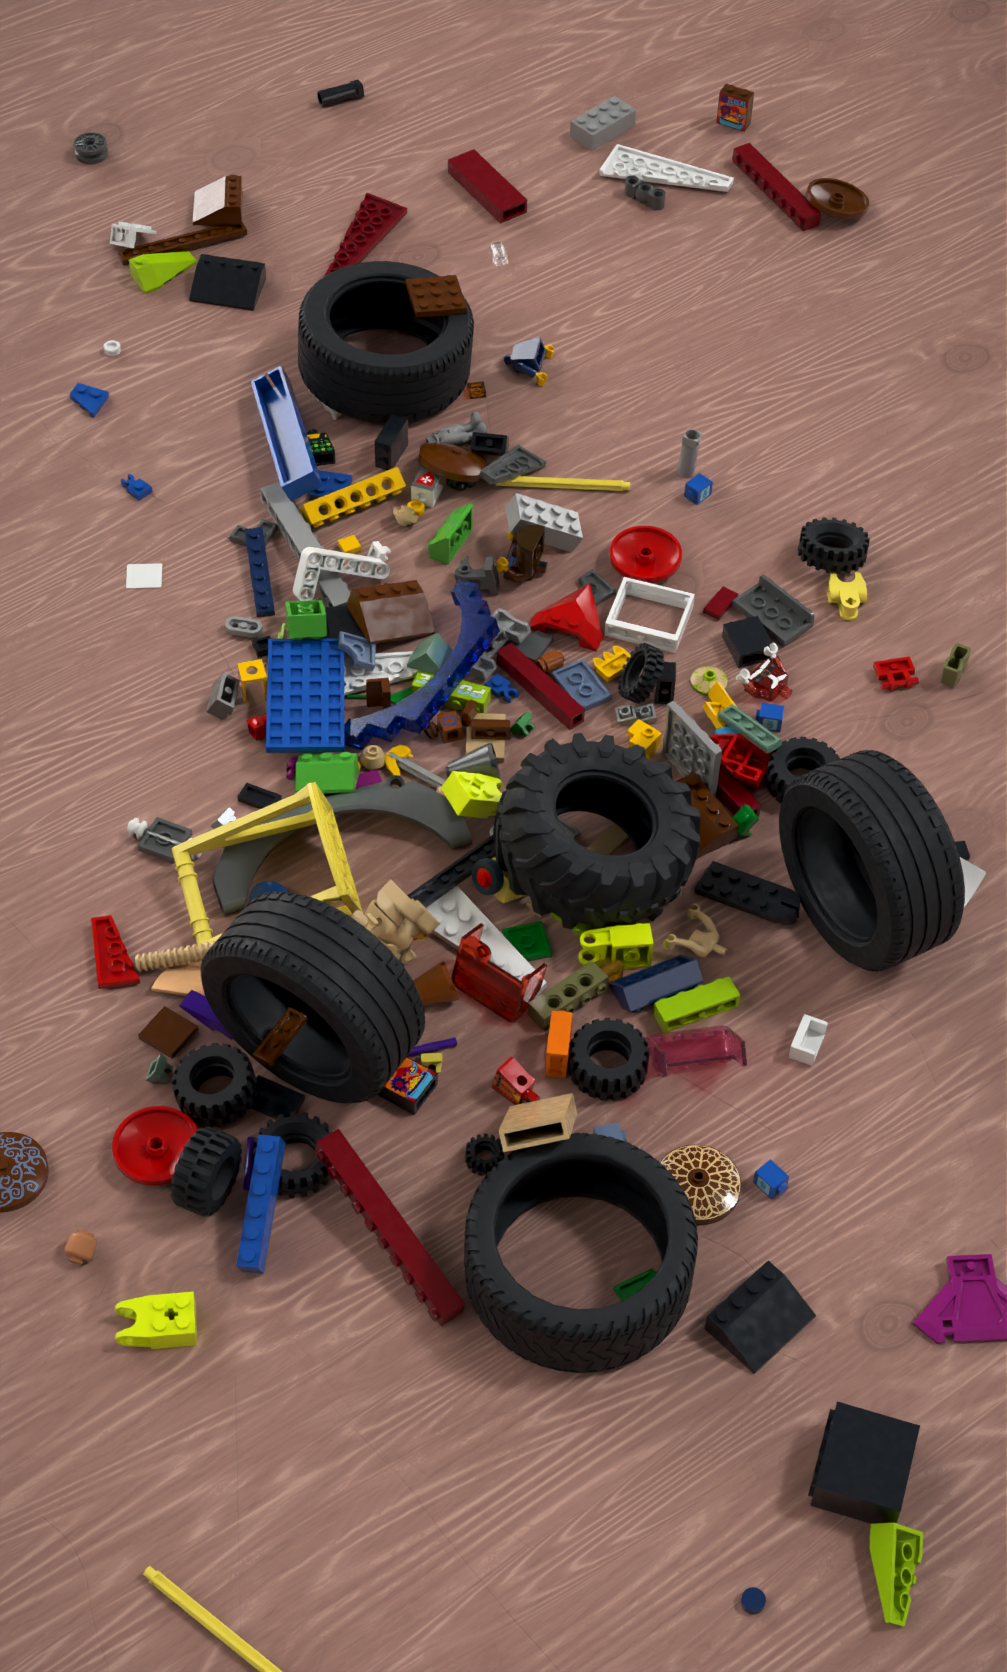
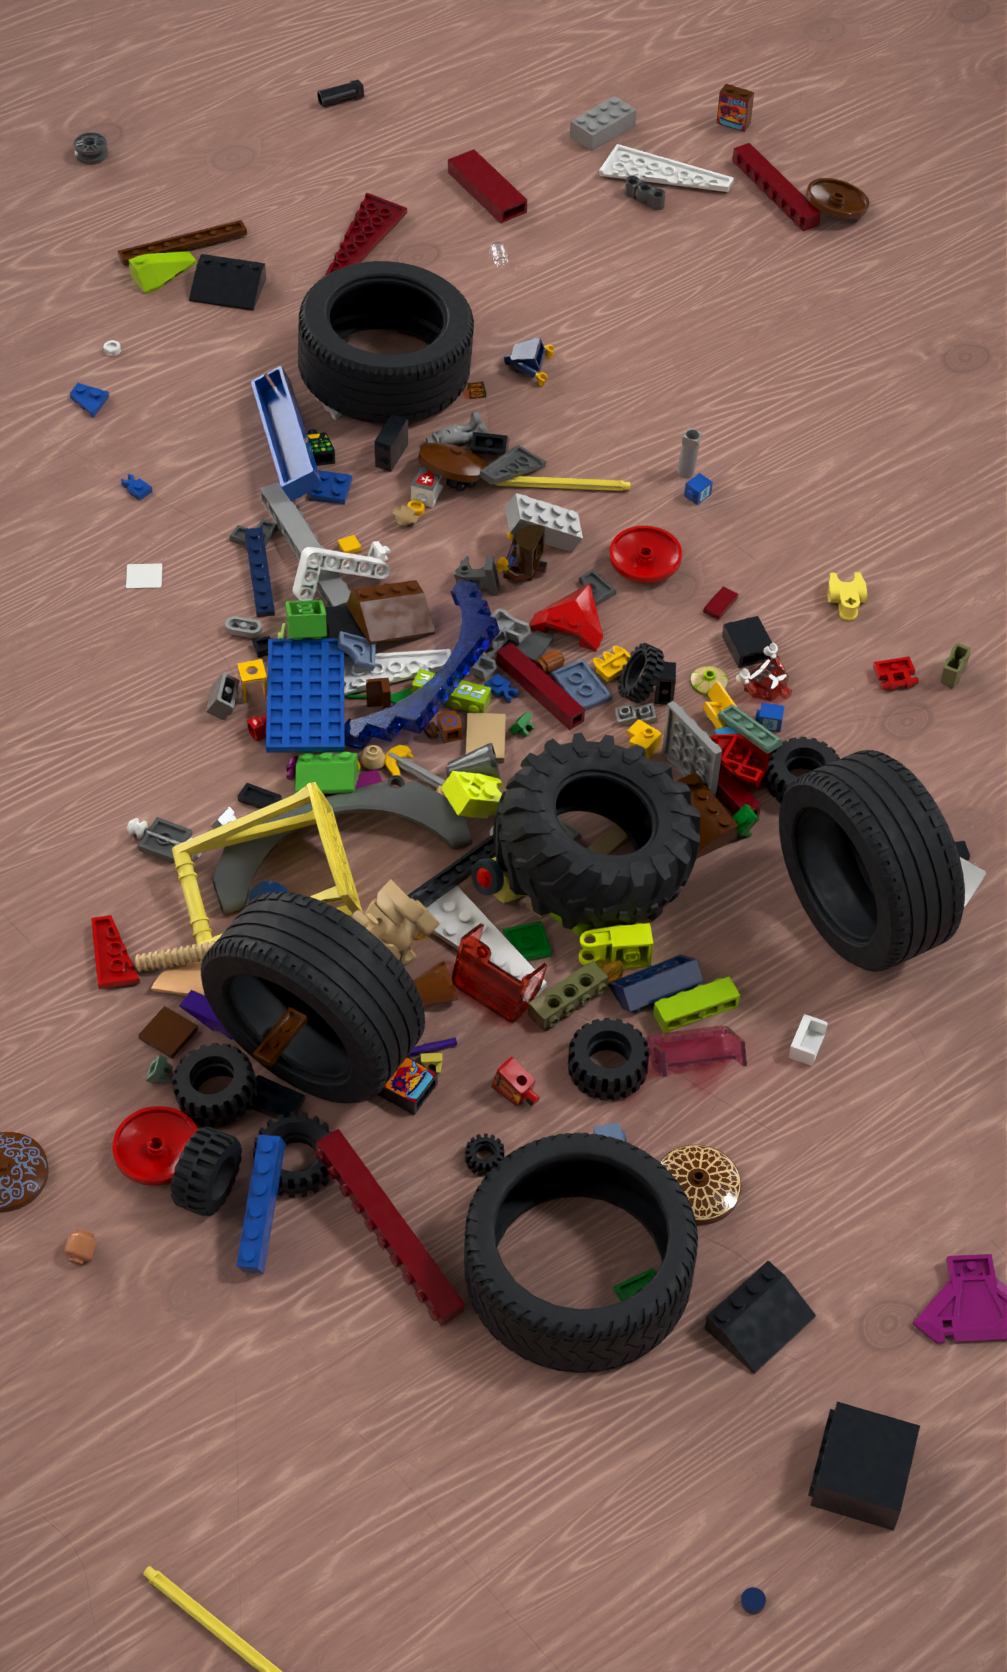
white bracket [110,221,157,248] -> none
neon yellow brick [115,1291,197,1349] -> none
reddish brown slope [193,174,243,225] -> none
dark purple piece [243,1137,255,1190] -> none
yellow brick [299,467,406,528] -> none
reddish brown plate [405,275,467,318] -> none
sand green slope [407,632,454,676] -> none
bright green slope [428,503,473,565] -> none
reddish brown tile [462,700,477,727] -> none
reddish brown panel [471,719,510,740] -> none
tan brick [498,1093,577,1152] -> none
orange window [545,1010,573,1078] -> none
white window [604,577,695,653] -> none
tan piece [663,904,727,957] -> none
black plate [694,861,800,926] -> none
dark grey bracket [732,575,815,646] -> none
blue brick [753,1159,789,1200] -> none
black tyre [798,517,870,574] -> none
lime wedge [869,1523,923,1627] -> none

